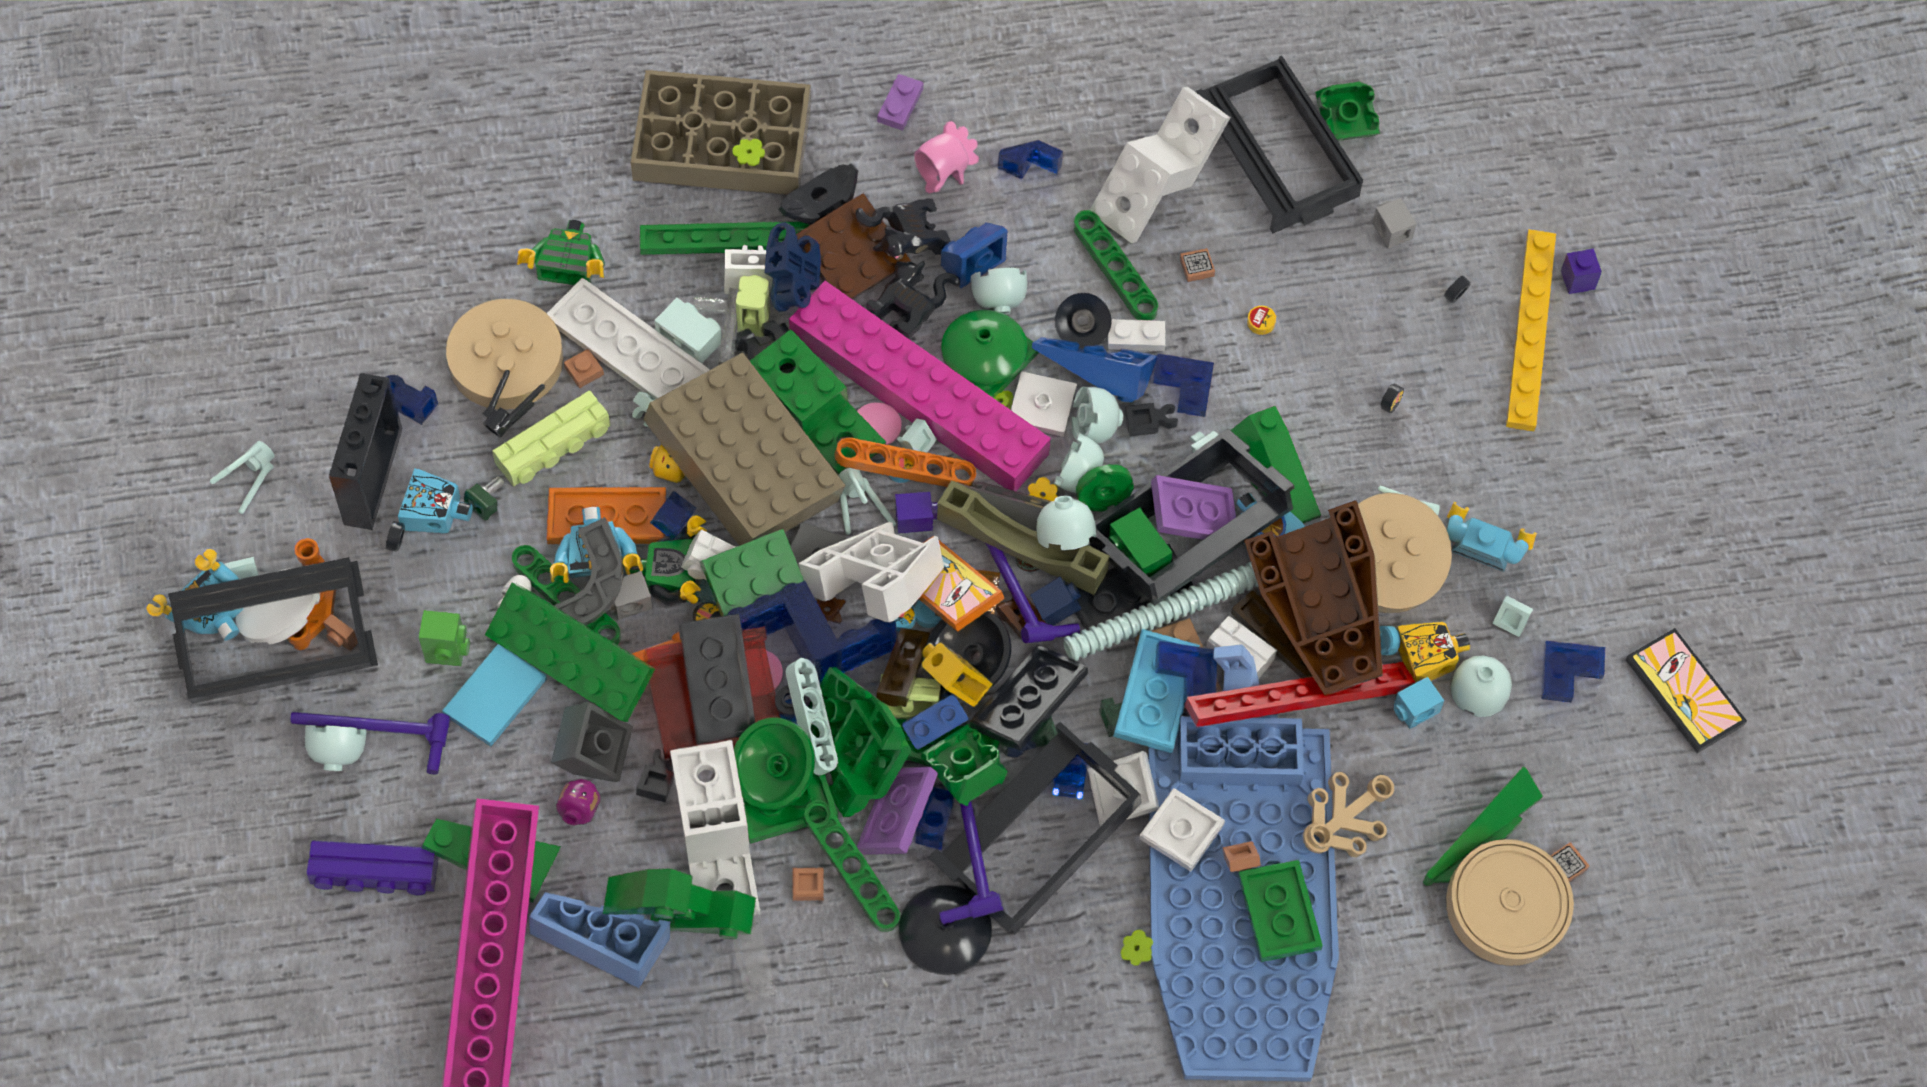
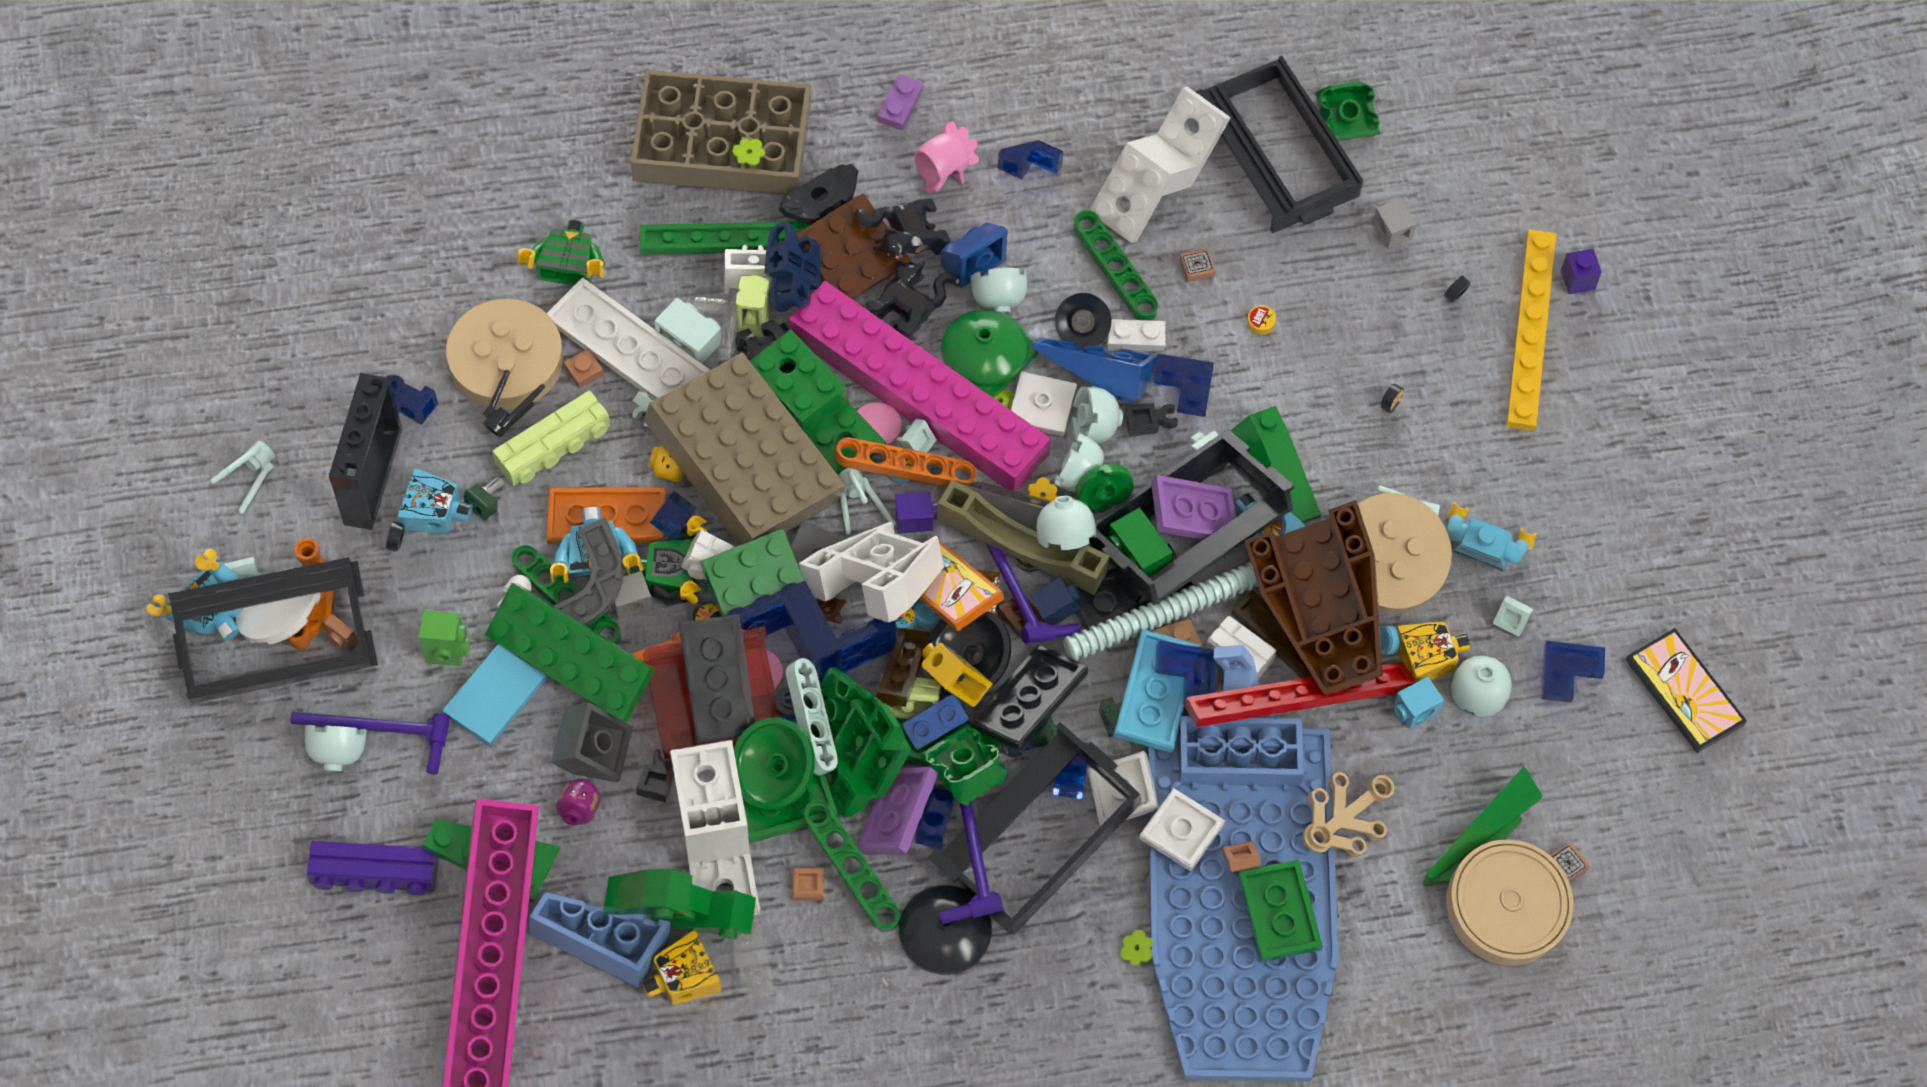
none -> yellow torso [641,930,721,1005]

